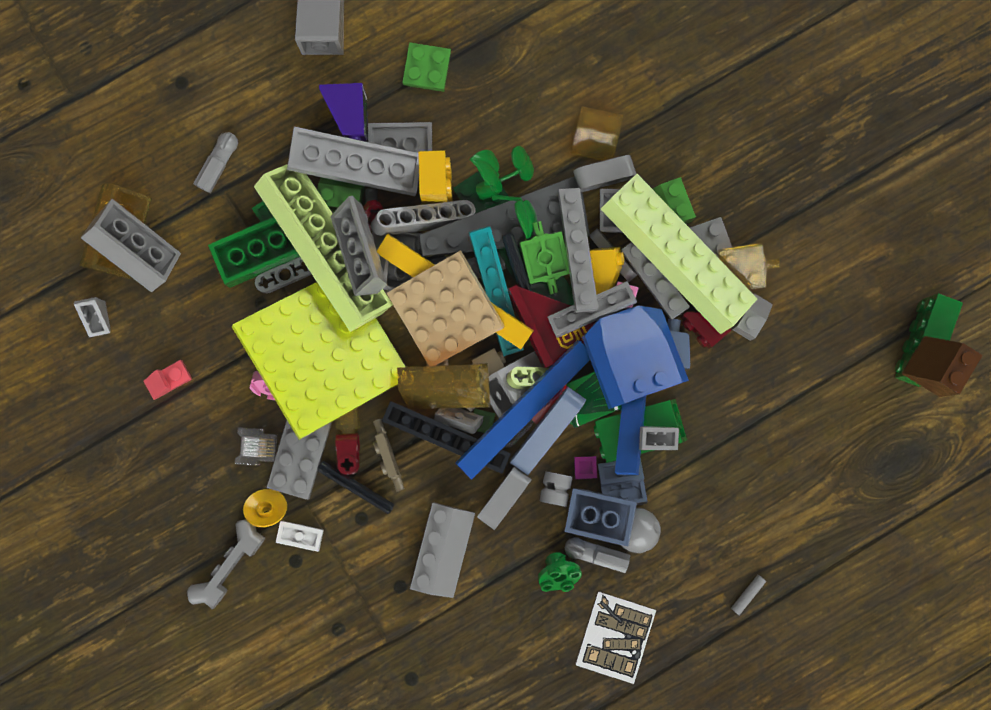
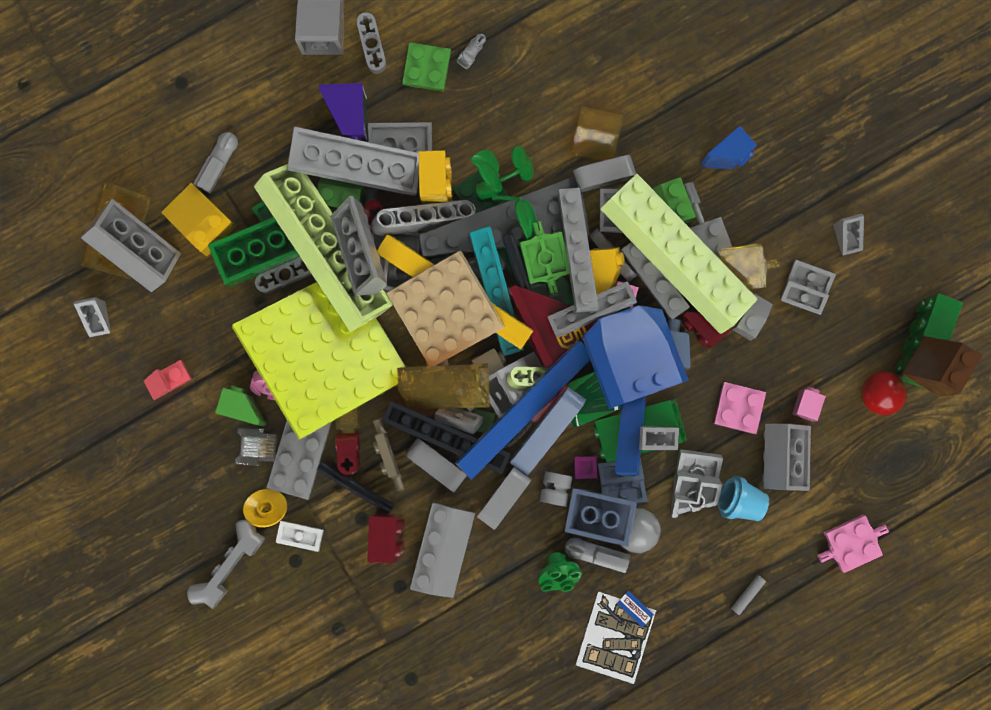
none -> yellow slope [161,183,237,256]
none -> bright green slope [215,386,267,426]
none -> light grey beam [357,13,386,74]
none -> dark red brick [367,514,405,563]
none -> light grey beam [404,437,467,492]
none -> light grey piece [457,34,486,69]
none -> sticker [617,591,654,627]
none -> light grey slope [671,449,723,518]
none -> light grey axle [684,182,705,225]
none -> blue slope [700,126,757,170]
none -> bright pink plate [713,382,766,434]
none -> medium azure piece [718,476,769,521]
none -> light grey slope [763,424,811,491]
none -> light grey slope [780,259,836,315]
none -> bright pink brick [792,387,826,421]
none -> bright pink plate [818,515,889,573]
none -> light grey slope [833,214,864,256]
none -> red piece [861,371,908,416]

